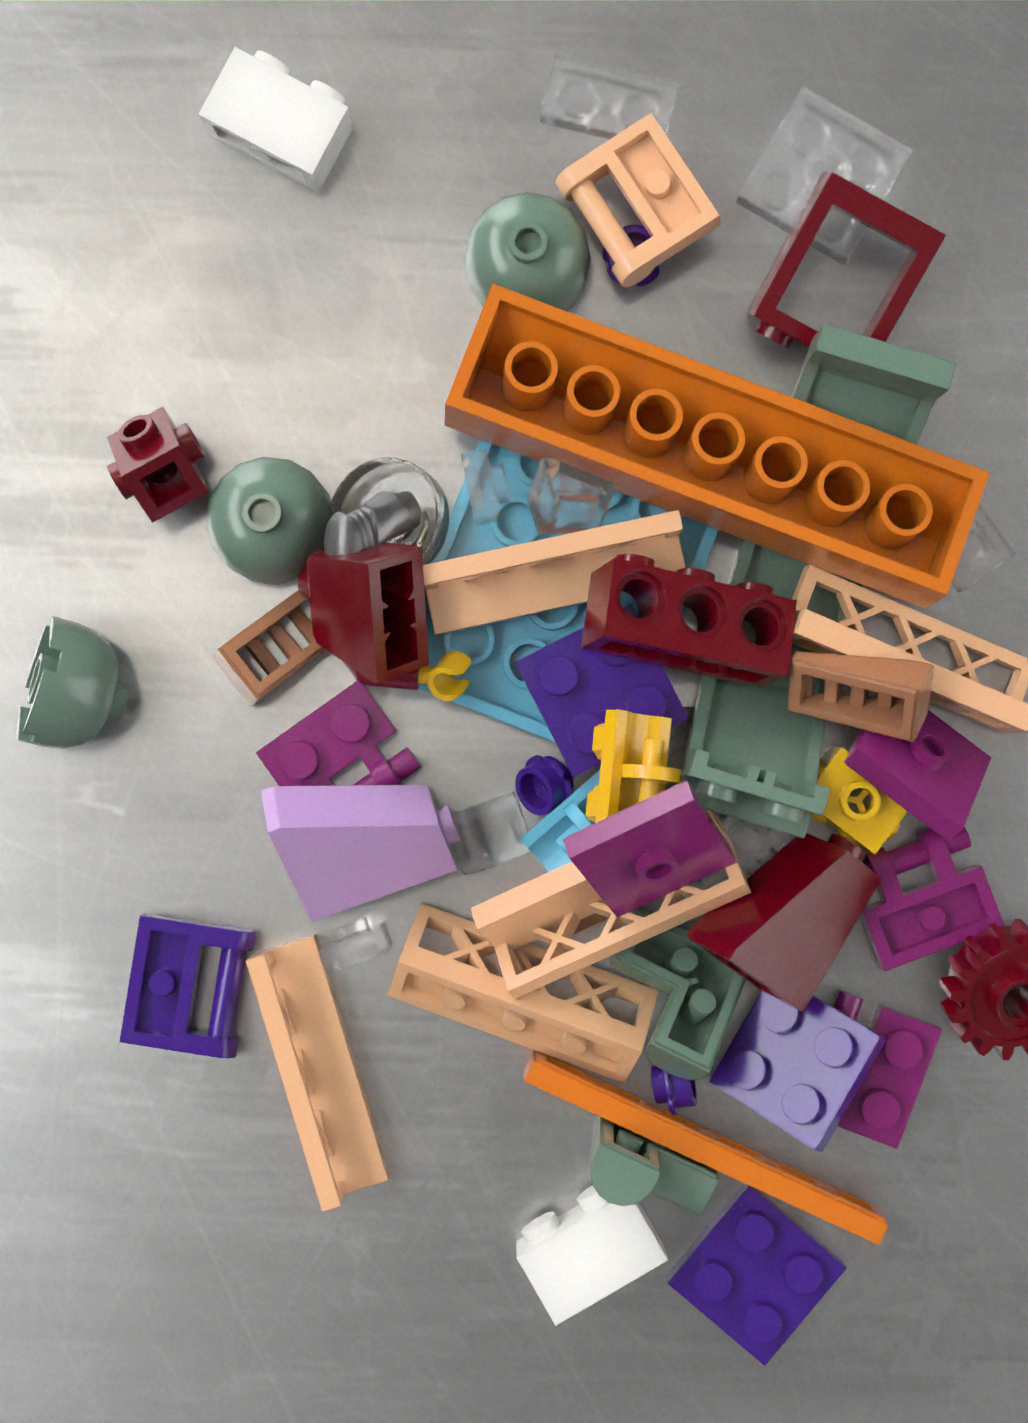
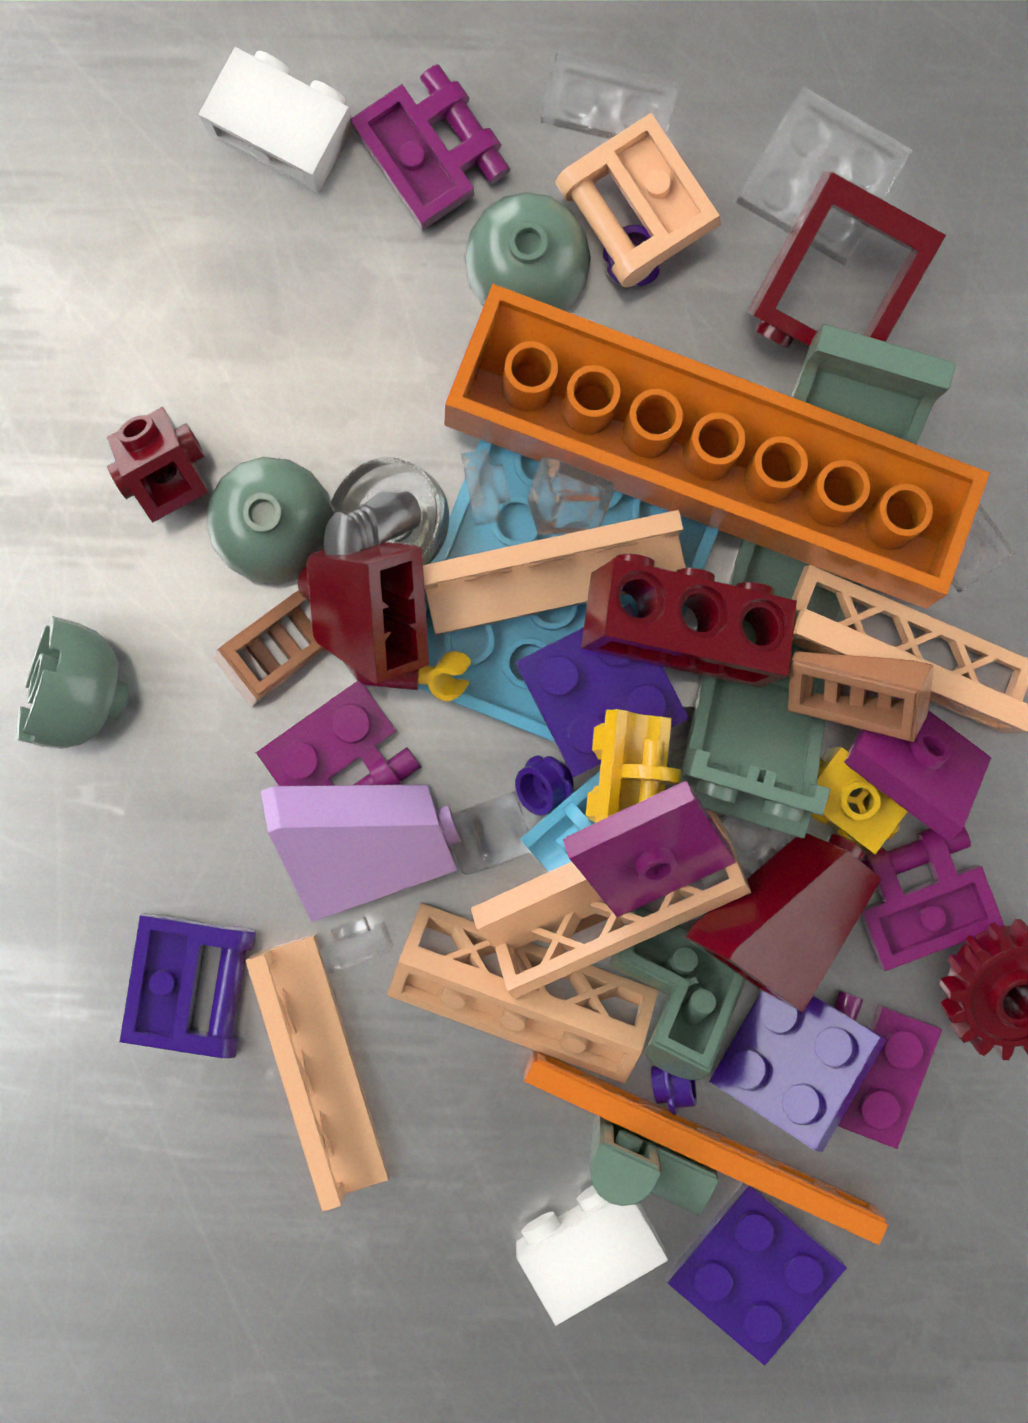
none -> magenta plate [350,64,511,231]

